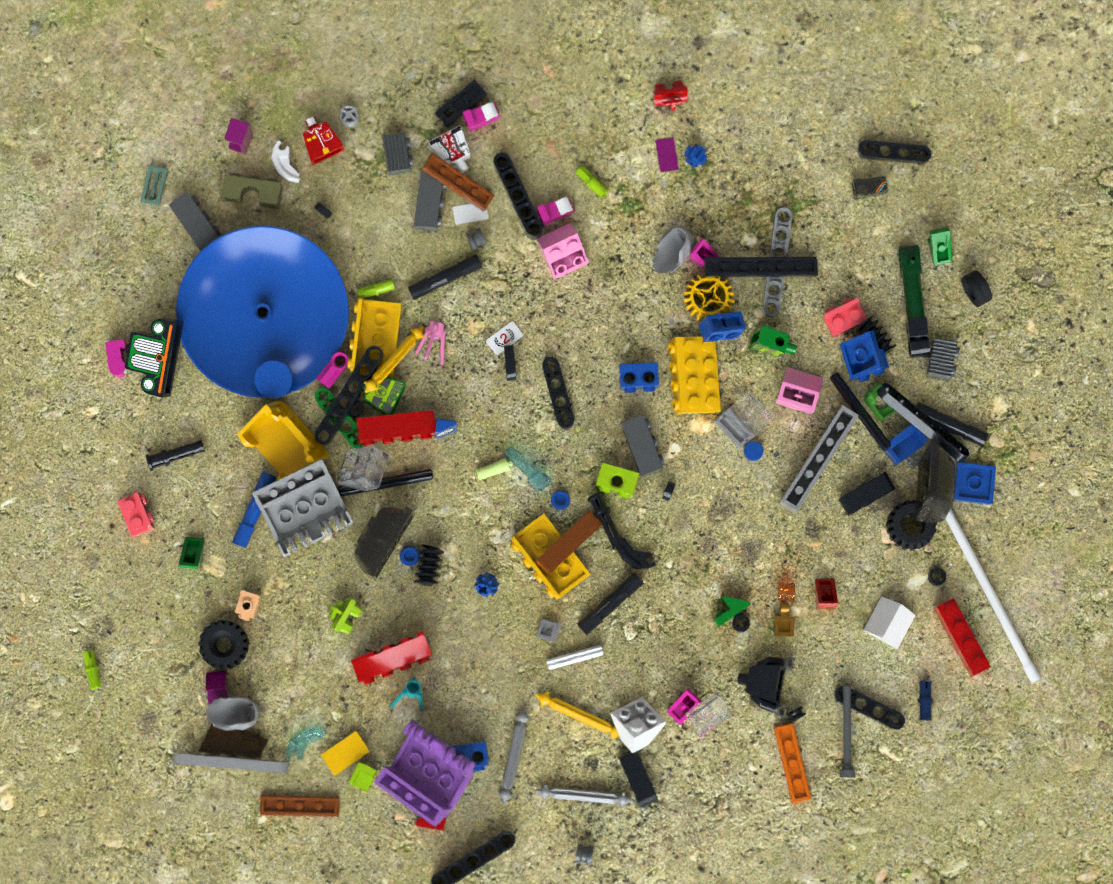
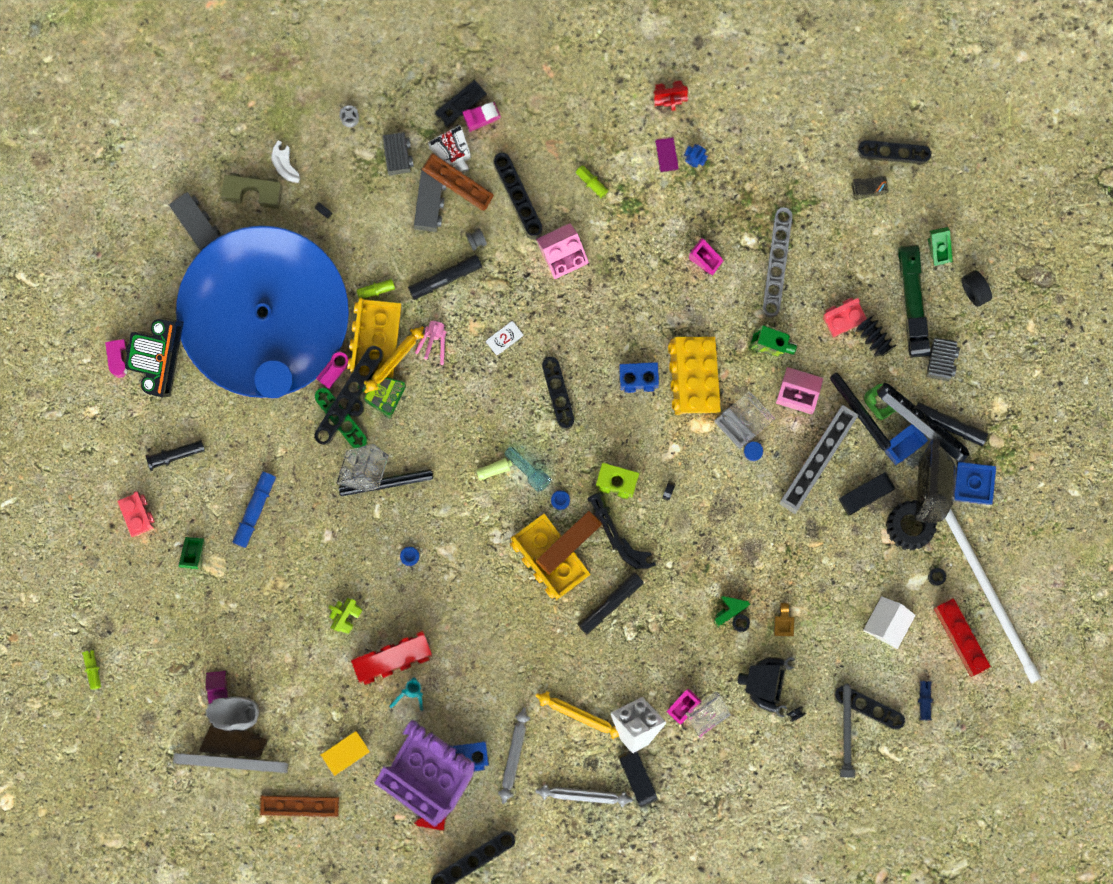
sand green tile [140,166,168,207] -> none
black tyre [198,620,249,670] -> none
magenta panel [224,118,253,154] -> none
light nougat brick [234,590,262,621] -> none
yellow windscreen [237,400,329,480] -> none
light grey slope [252,459,354,557] -> none
clear light blue piece [286,728,326,762] -> none
red torso [302,117,345,166] -> none
lime panel [349,762,377,791] -> none
clear smoke windscreen [354,506,415,581] -> none
red brick [356,410,436,446] -> none
black piece [413,545,444,586] -> none
blue slope [435,419,458,439] -> none
white sticker [452,203,489,225] -> none
blue gear [474,572,500,597] -> none
black beam [504,345,516,381] -> none
light grey tile [536,618,561,643] -> none
dark pink leg [537,197,575,227] -> none
white axle [547,645,603,670] -> none
dark grey wheel [575,844,594,866] -> none
dark grey brick [621,415,665,478] -> none
light grey hair [652,226,695,274] -> none
yellow gear [683,273,735,321] -> none
blue brick [699,311,746,343] -> none
black tile [704,257,818,278] -> none
orange tile [773,723,811,804] -> none
clear orange wheel [778,582,795,602] -> none
red slope [815,579,838,609] -> none
blue plate [840,331,889,382] -> none

